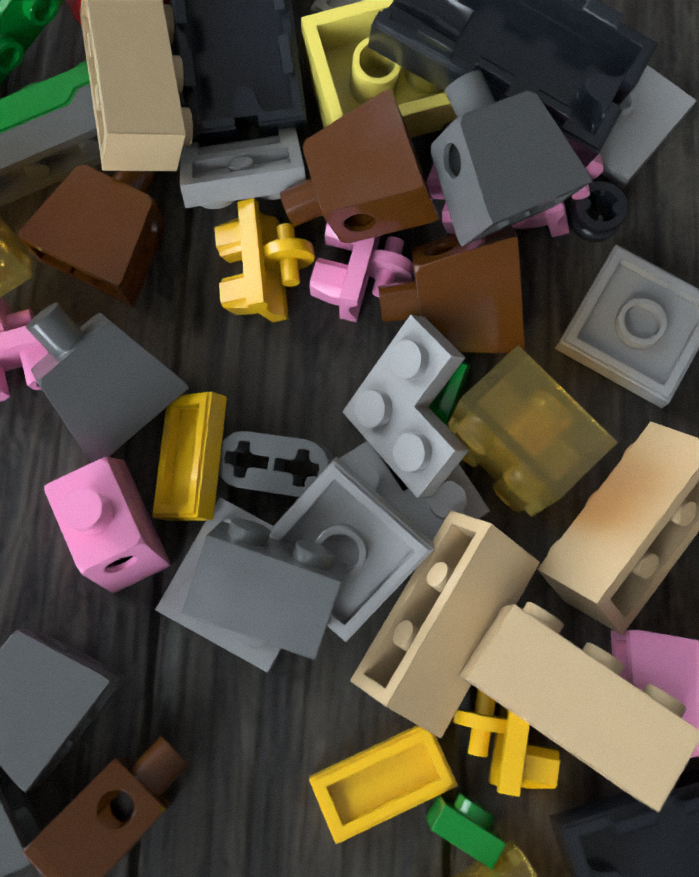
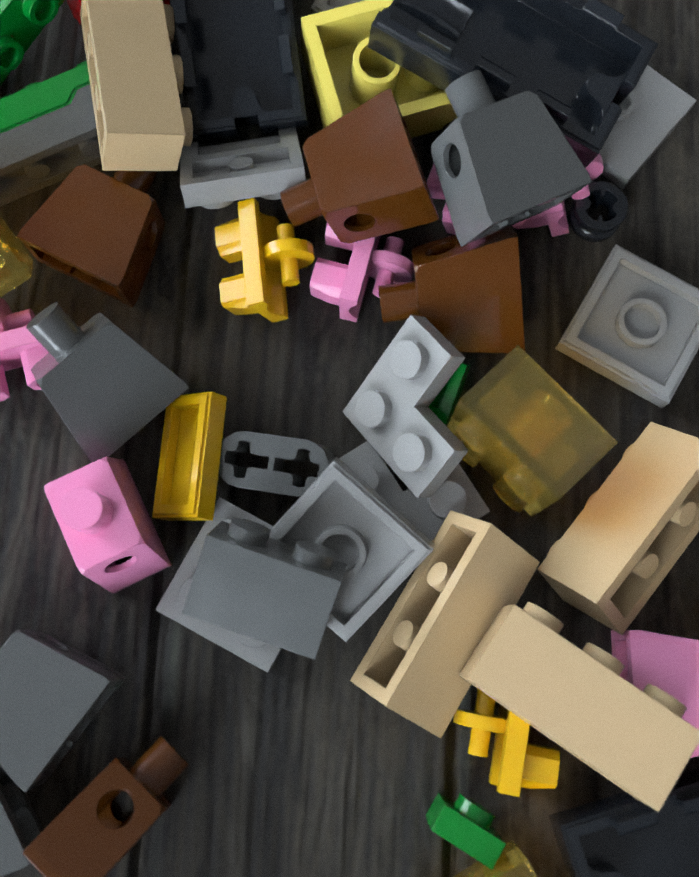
yellow tile [309,725,458,844] -> none

